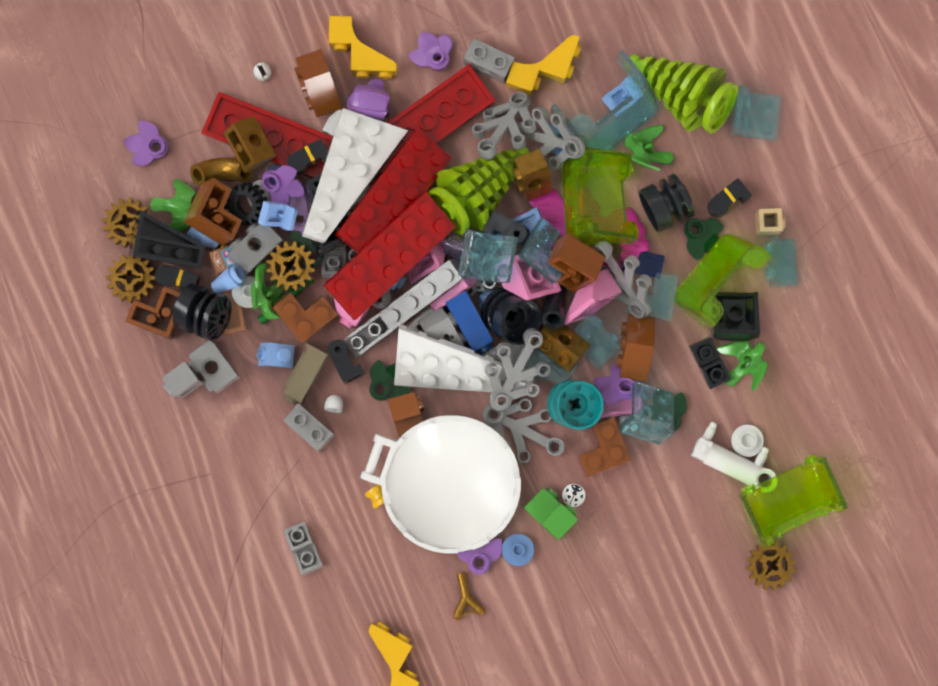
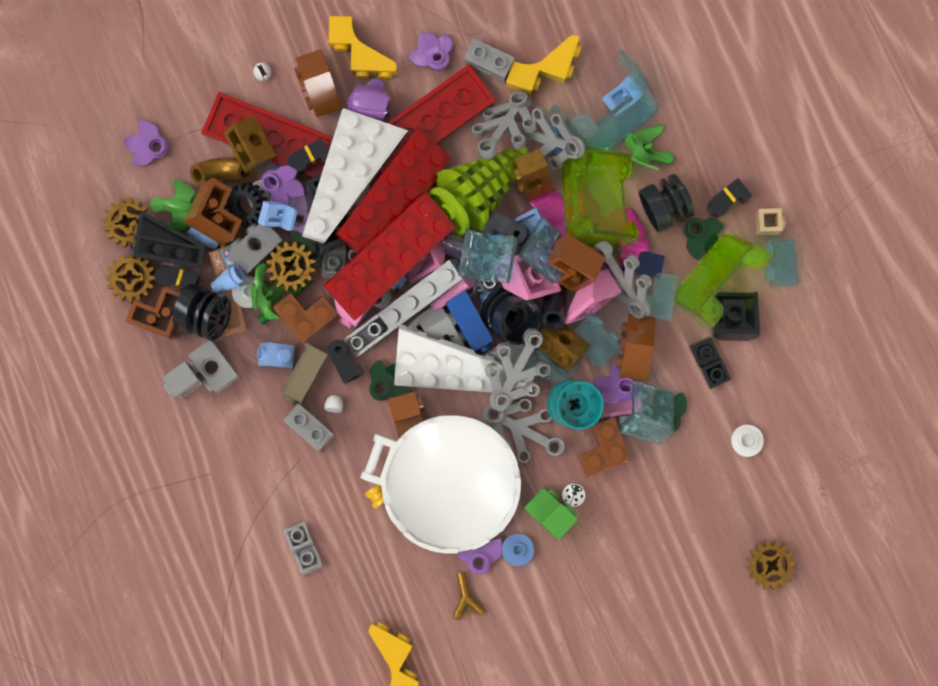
white piece [322,109,342,137] -> none
lime plant [628,54,738,134] -> none
white piece [690,422,777,492] -> none
bright green animal [716,341,768,391] -> none
clear light blue bracket [731,86,781,141] -> none
clear neon green windscreen [739,454,848,548] -> none

